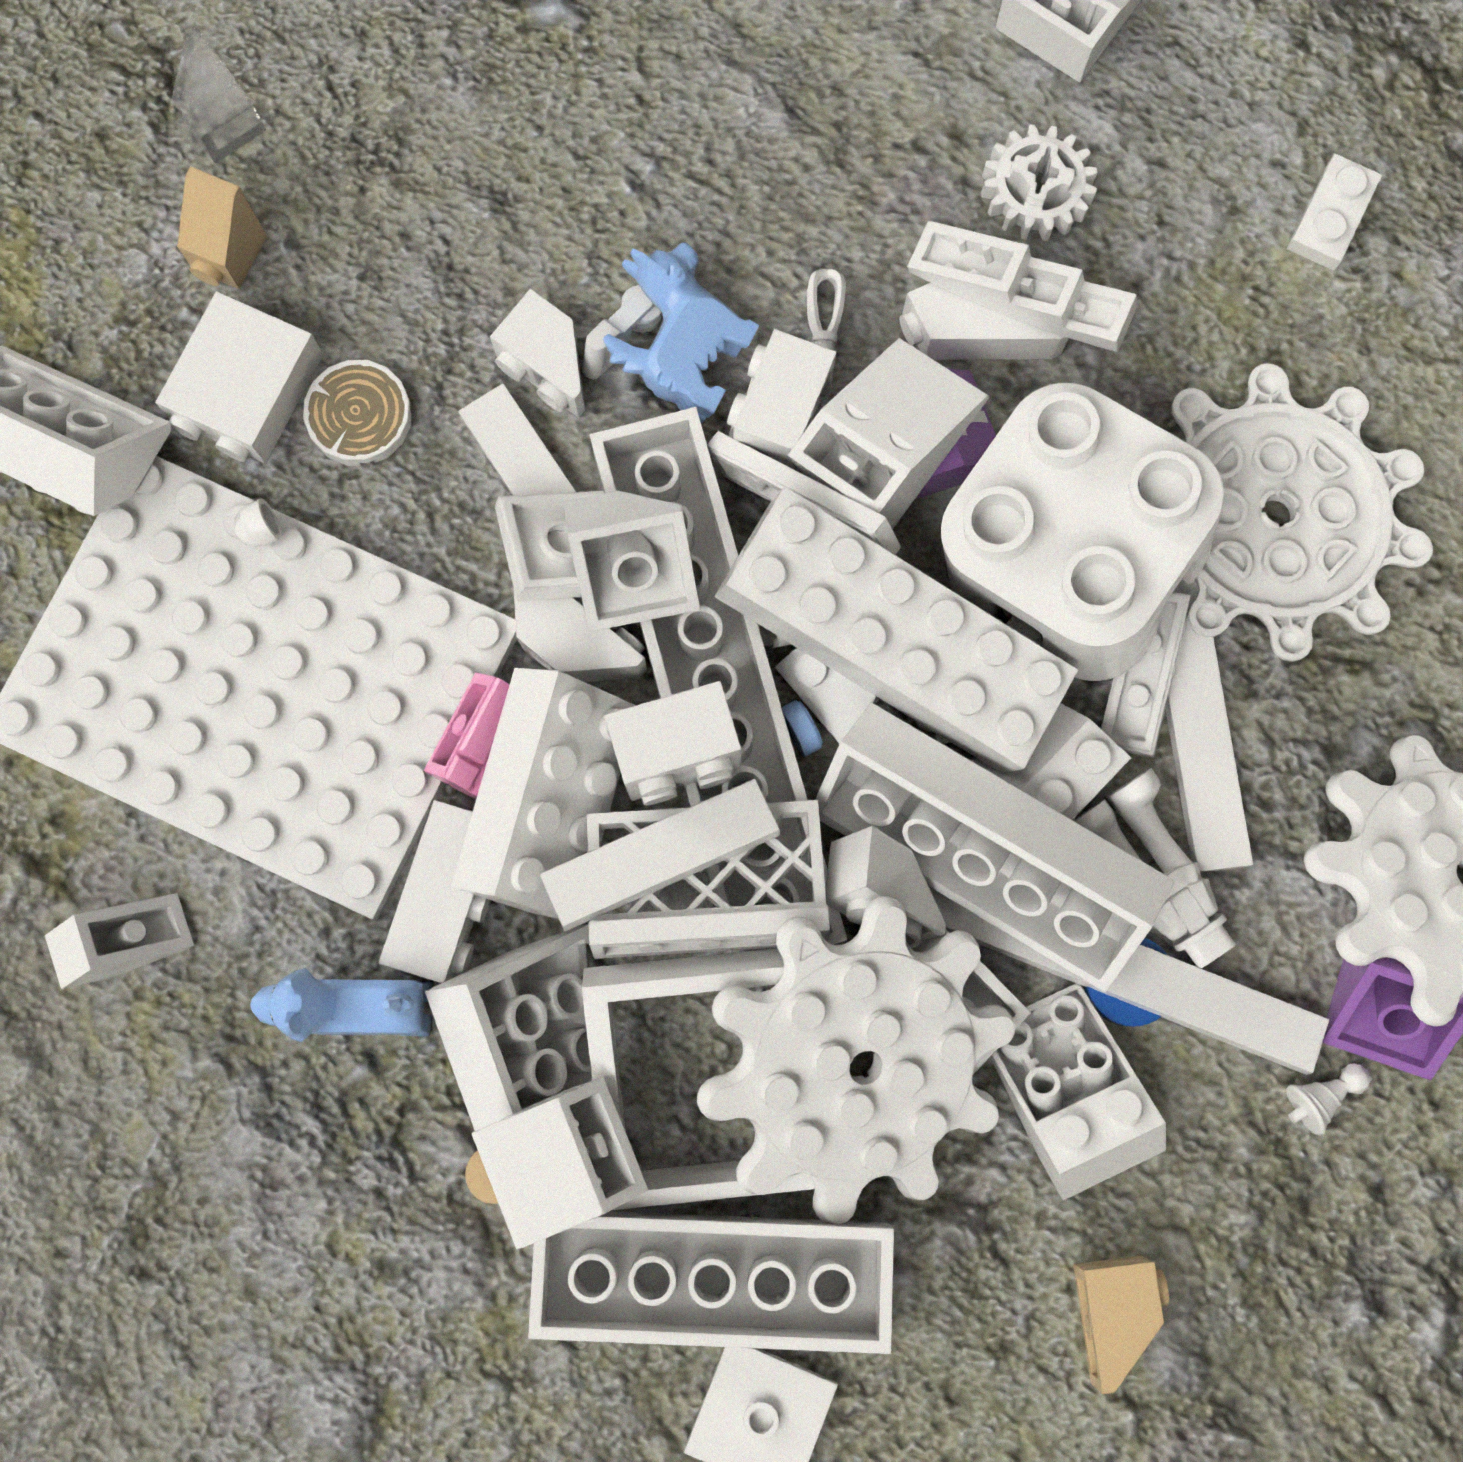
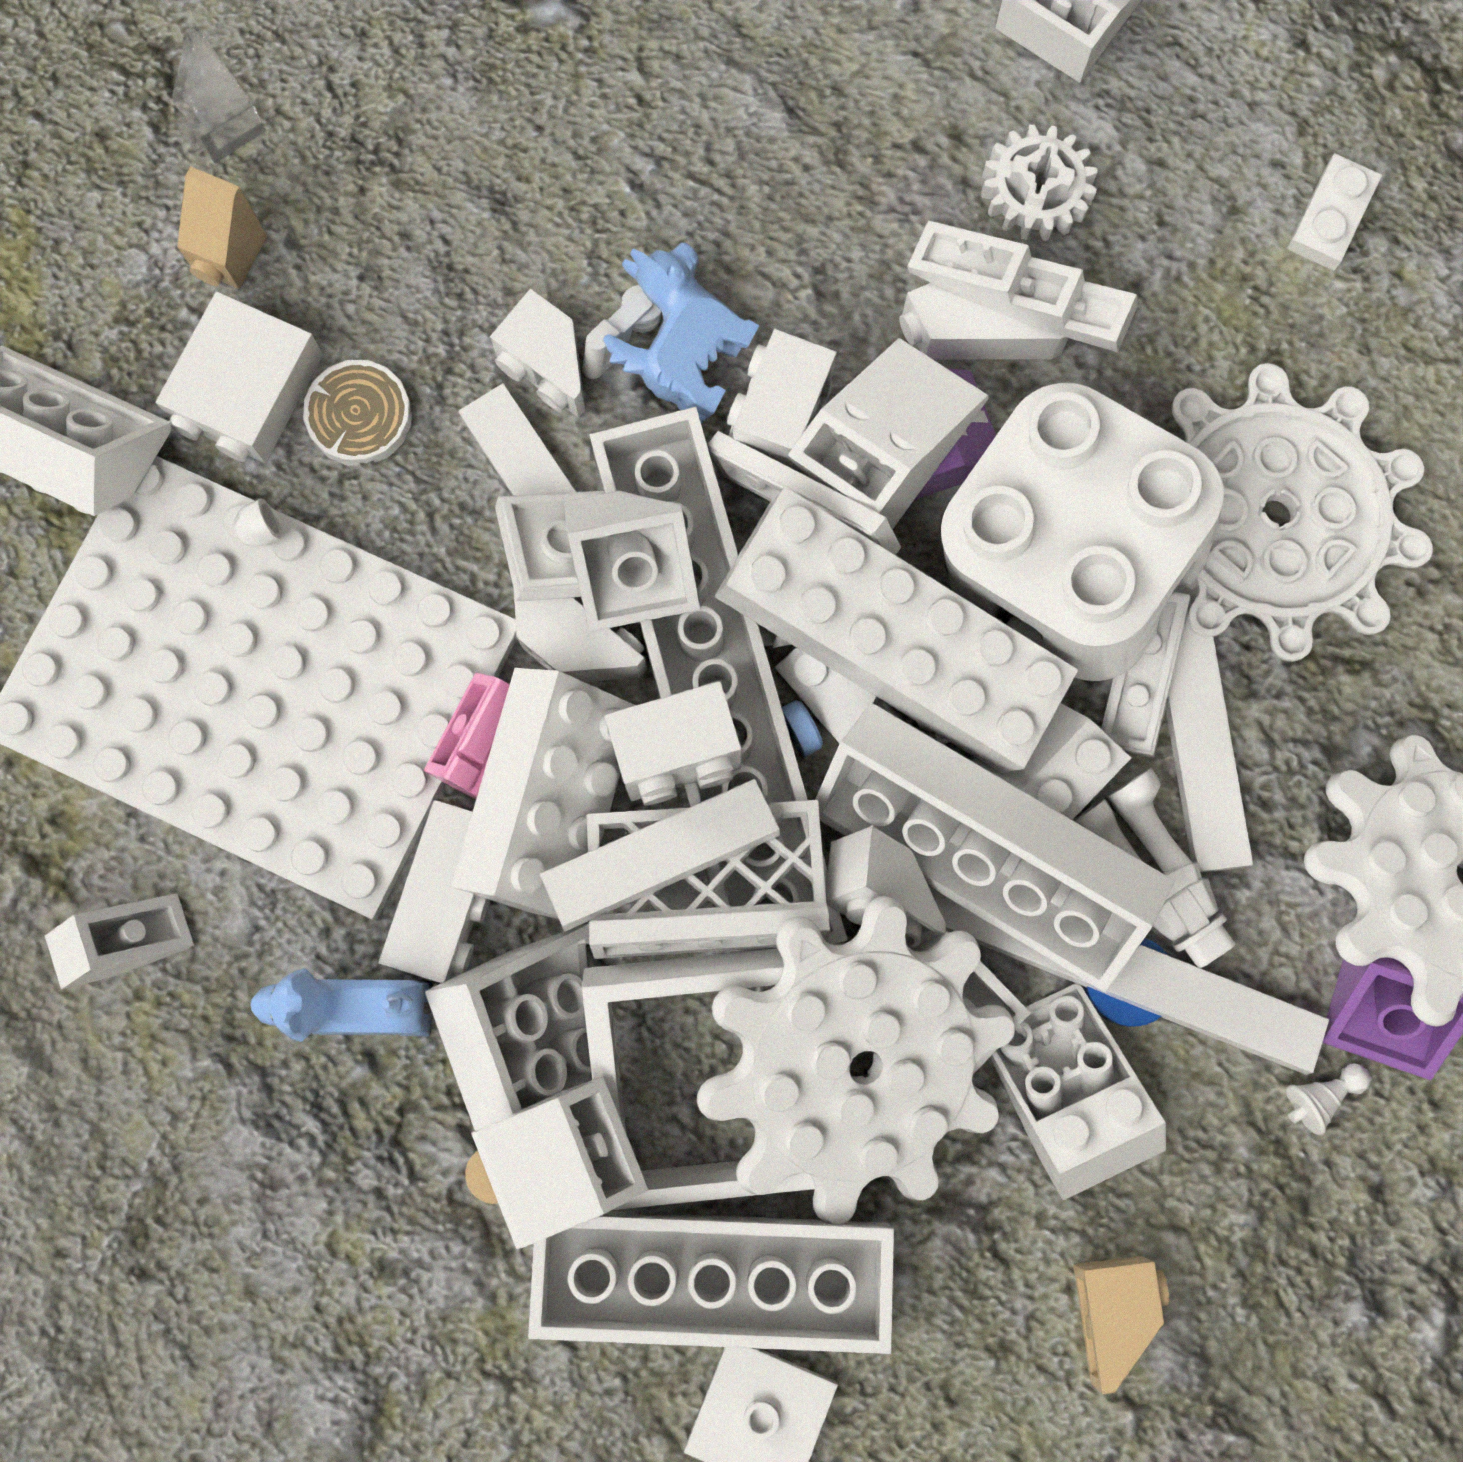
white piece [807,269,846,381] -> none

